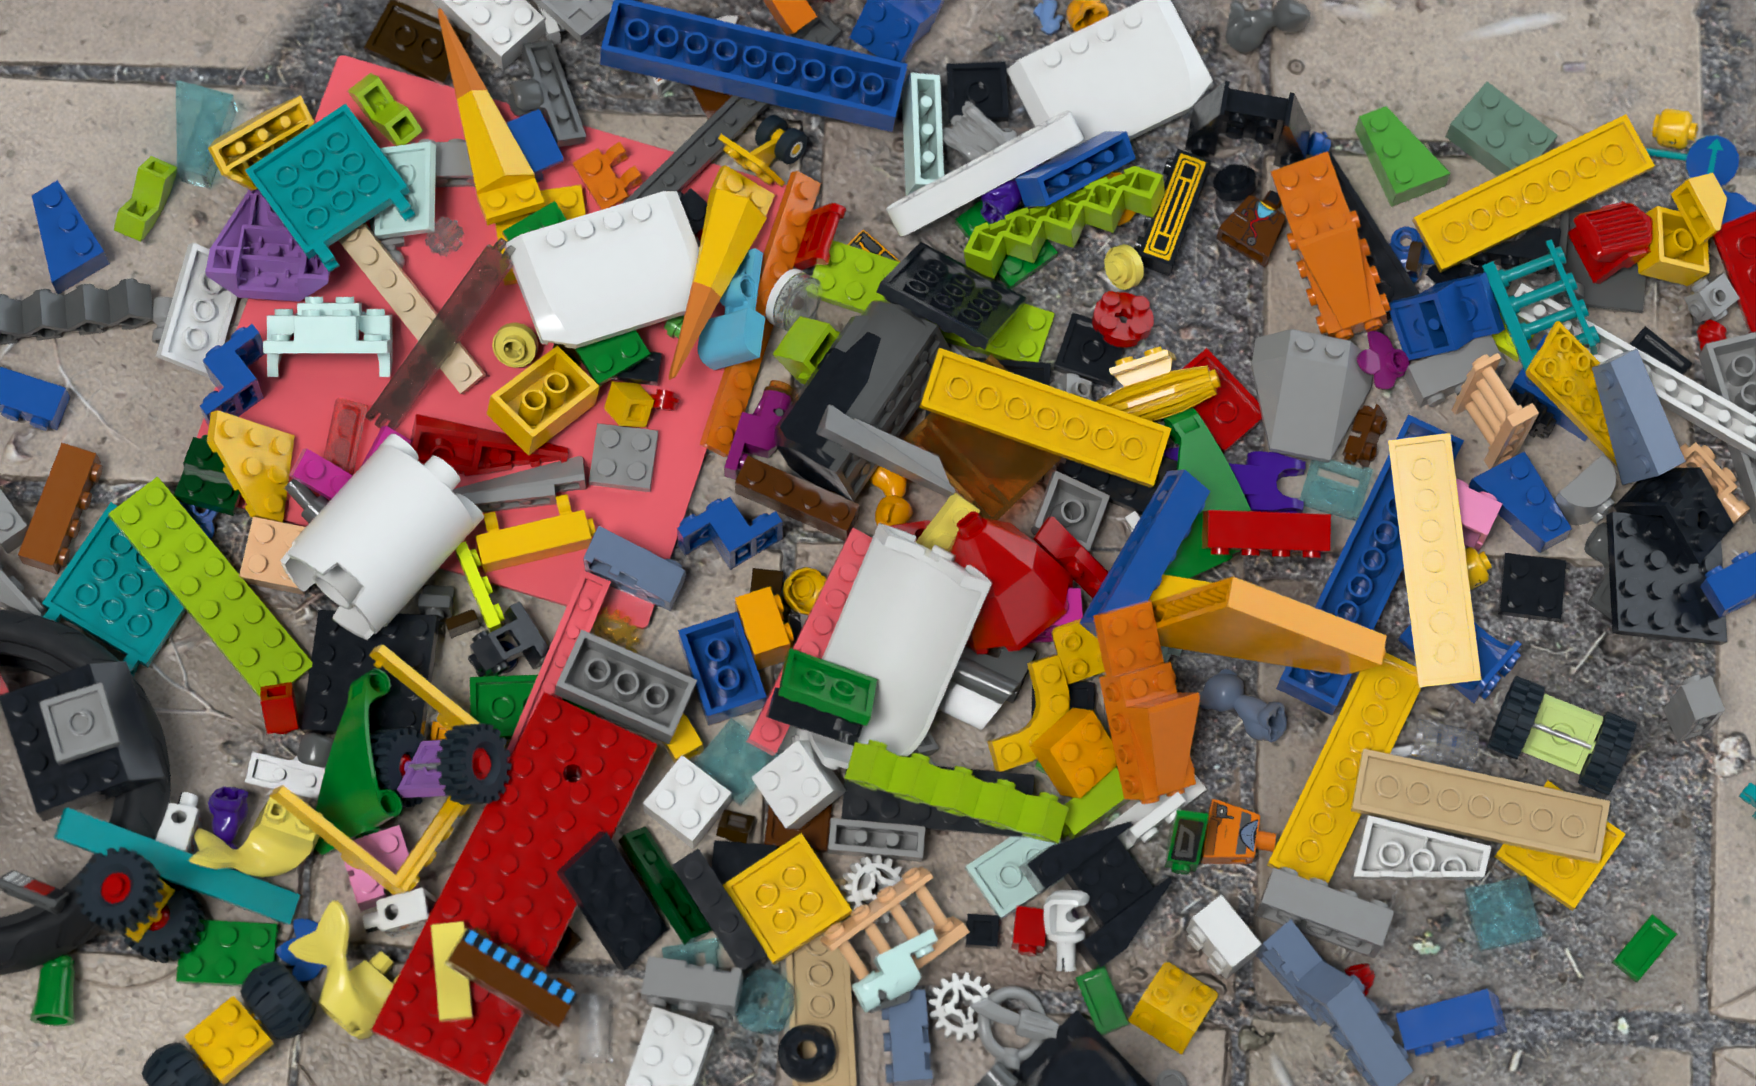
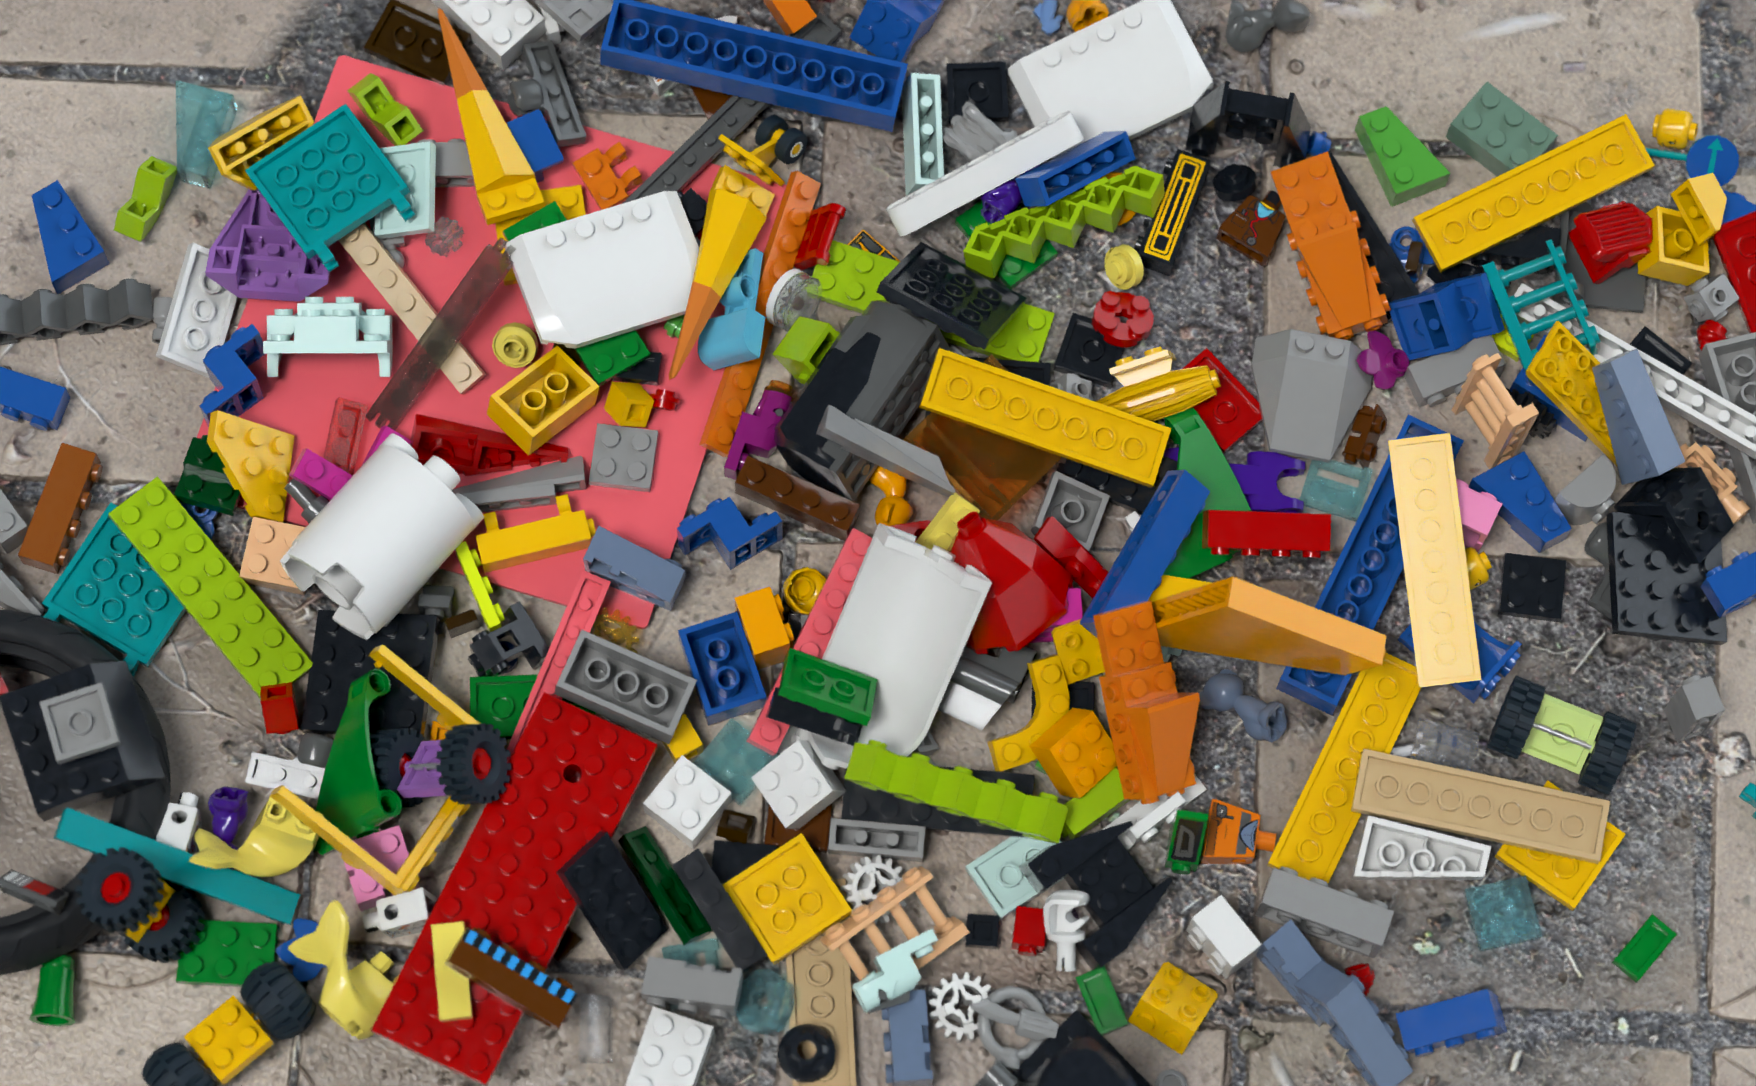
dark brown tile [750,568,783,599] -> none

